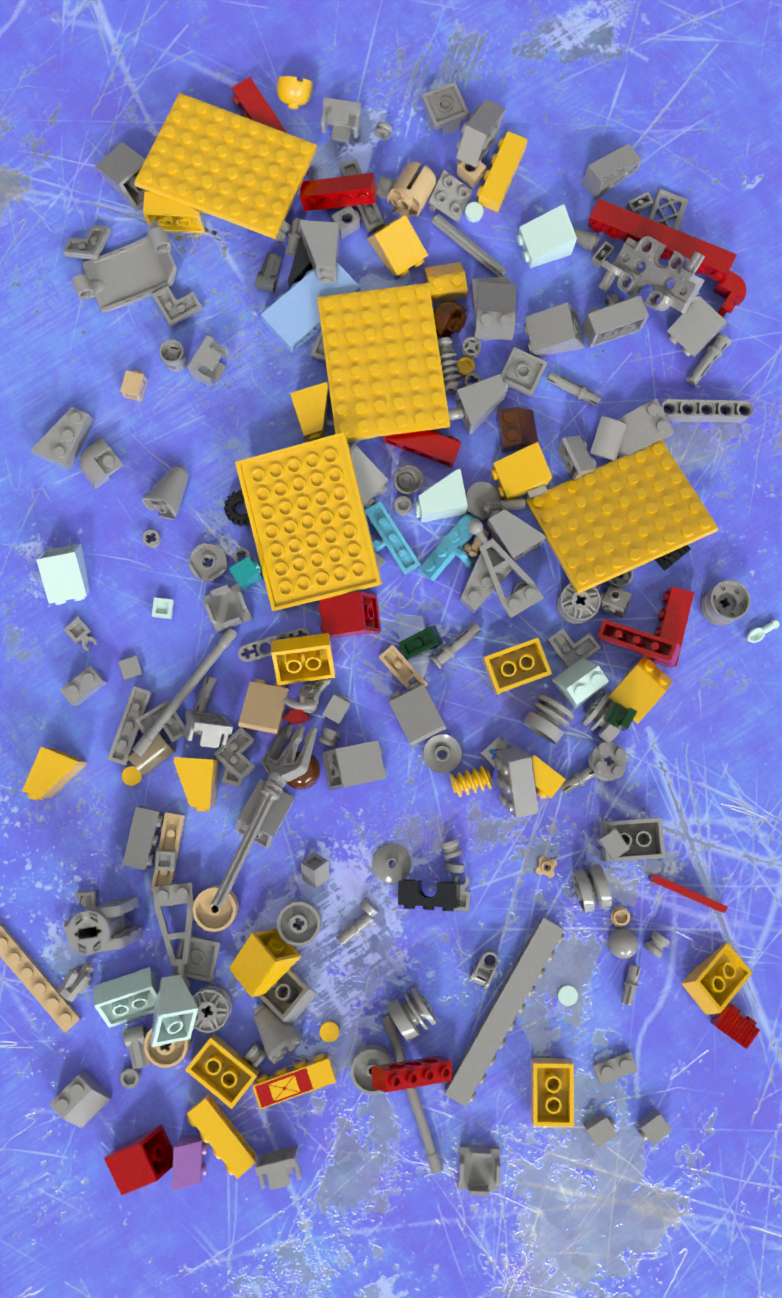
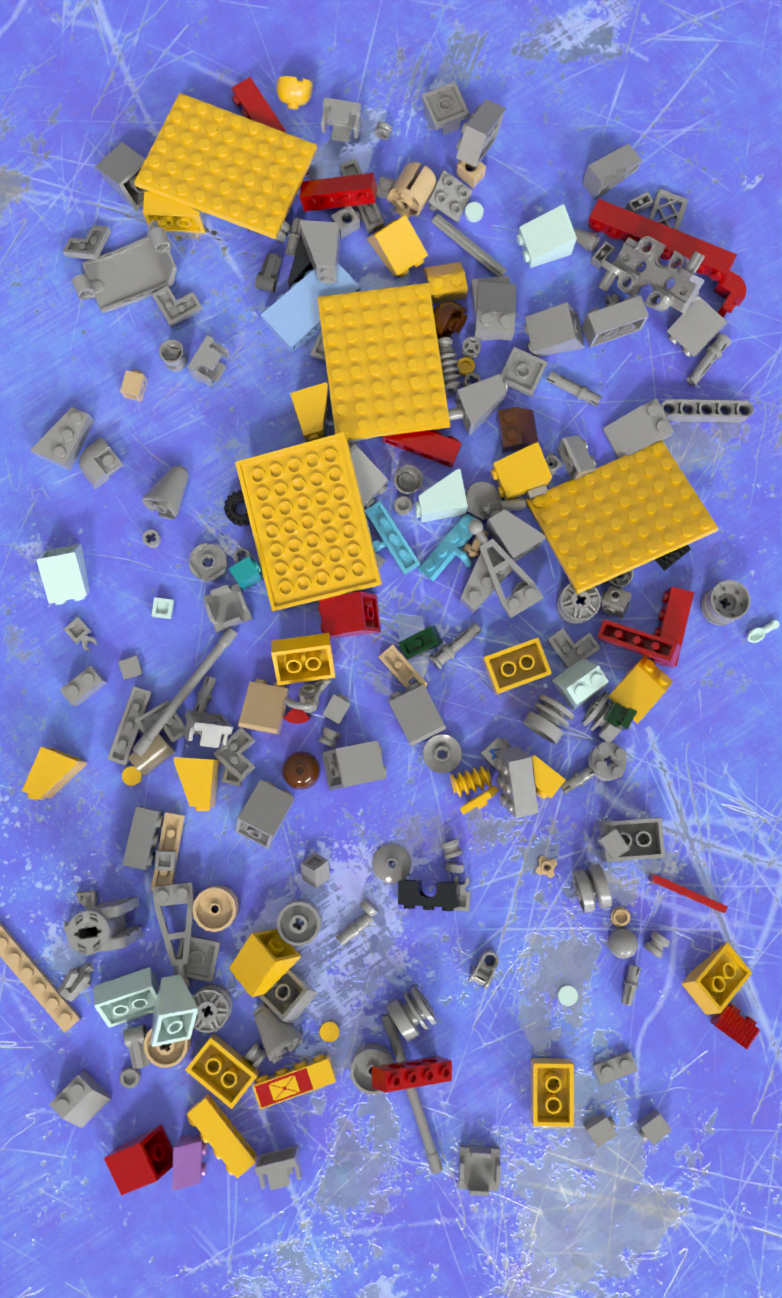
light grey piece [212,723,317,908] -> none
light grey beam [238,628,310,663] -> none
light grey brick [444,916,565,1107] -> none
yellow brick [477,131,528,212] -> none
light grey brick [590,416,627,461] -> none
none -> yellow plate [460,785,500,815]
none -> light grey plate [545,453,562,475]

